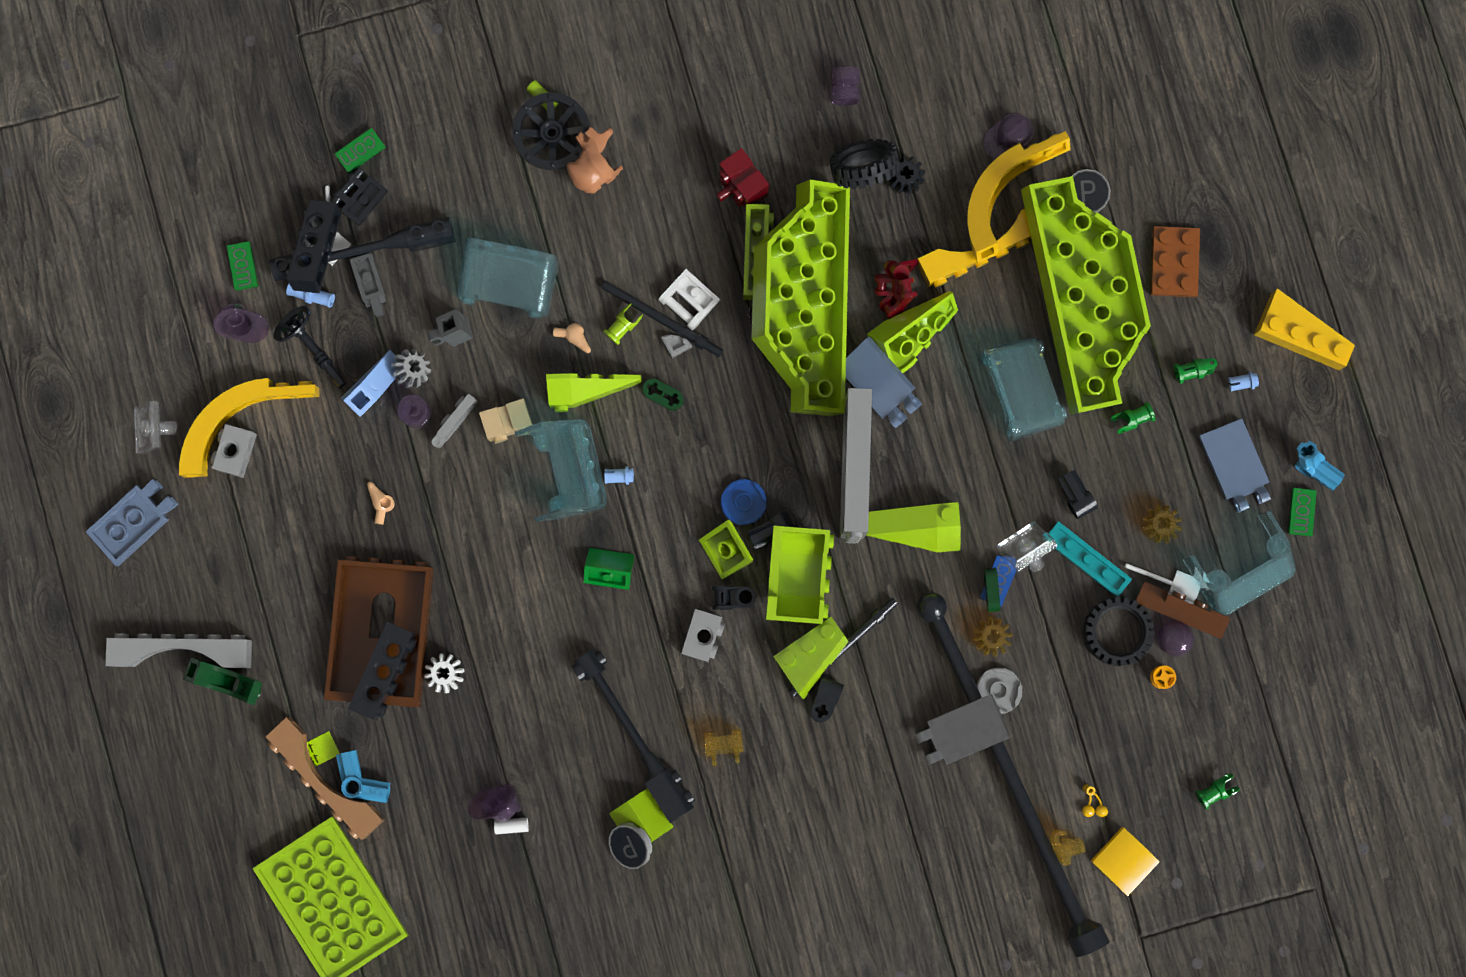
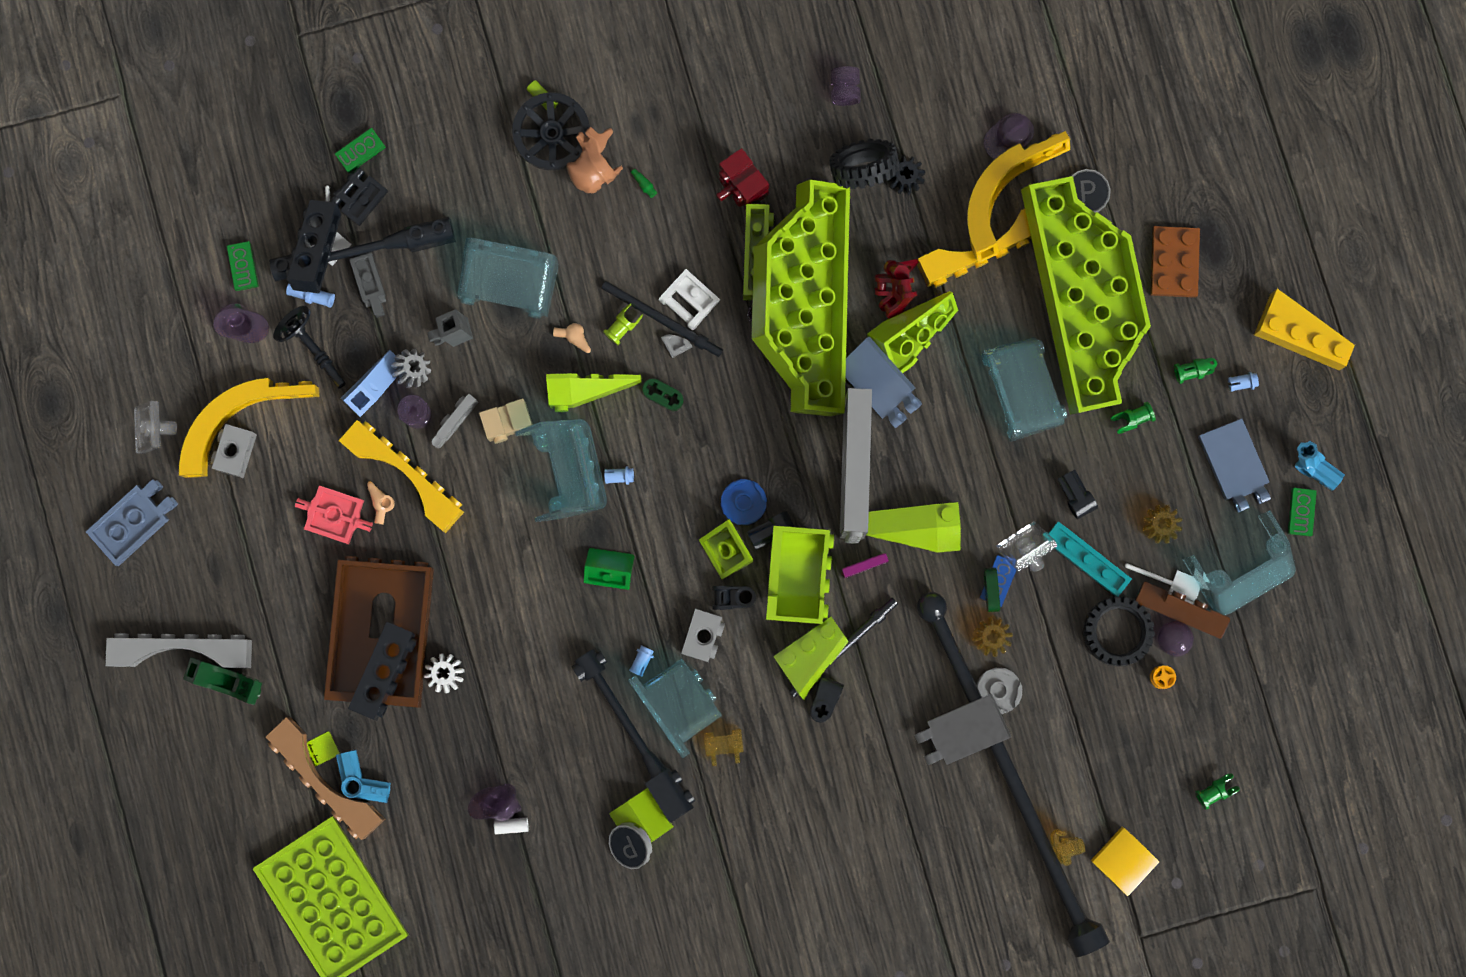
yellow piece [1082,784,1108,817] -> none
none -> coral plate [295,486,373,544]
none -> yellow arch [339,420,464,533]
none -> clear light blue windscreen [628,659,722,758]
none -> light blue pin [629,645,654,677]
none -> green piece [631,169,657,198]
none -> magenta tile [841,553,889,579]

